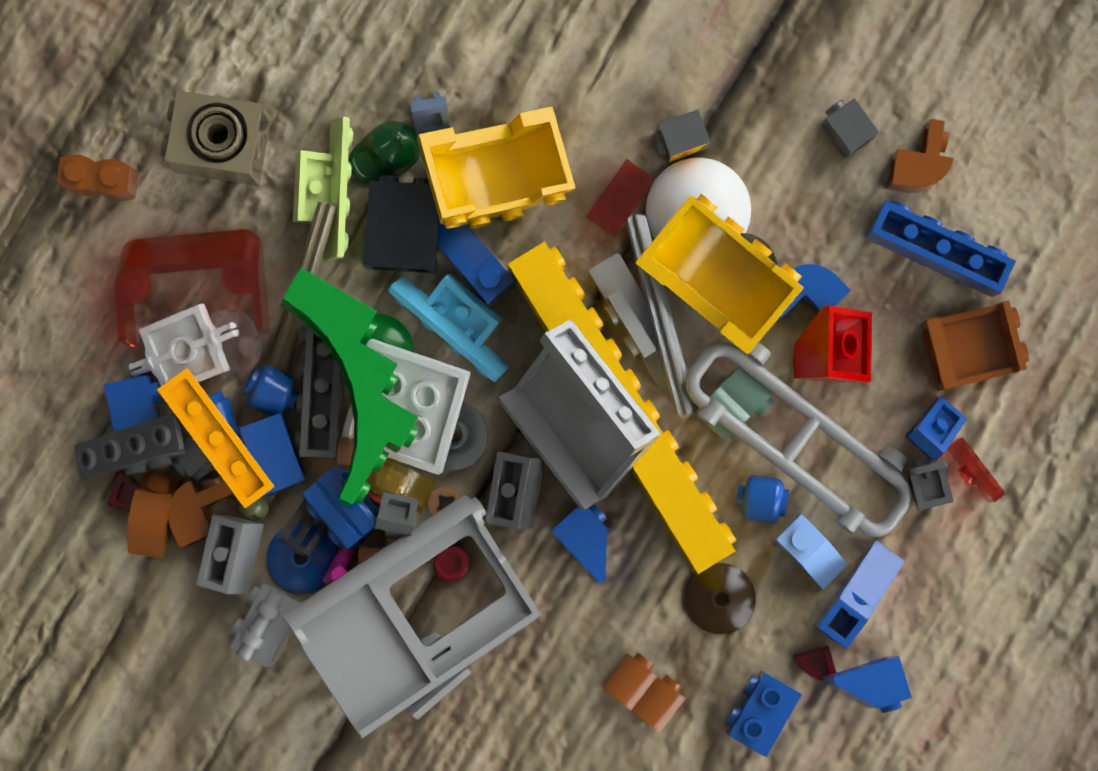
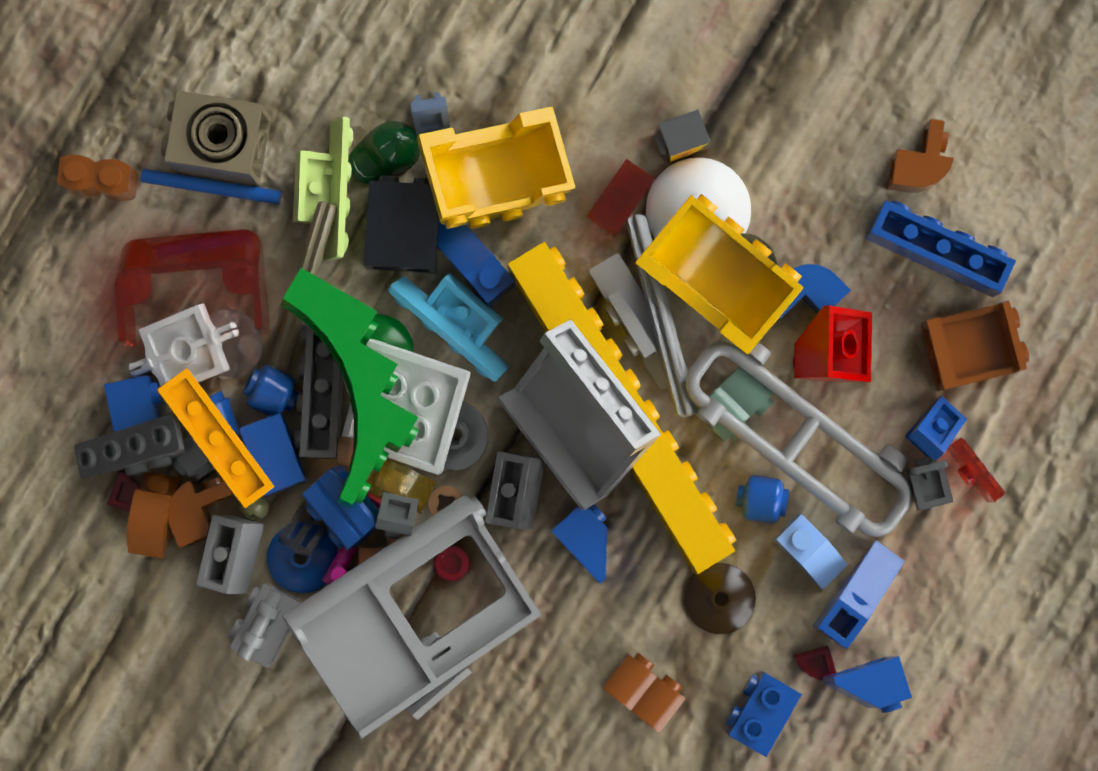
dark grey brick [821,98,879,159] -> none
none -> blue bar [141,169,282,205]

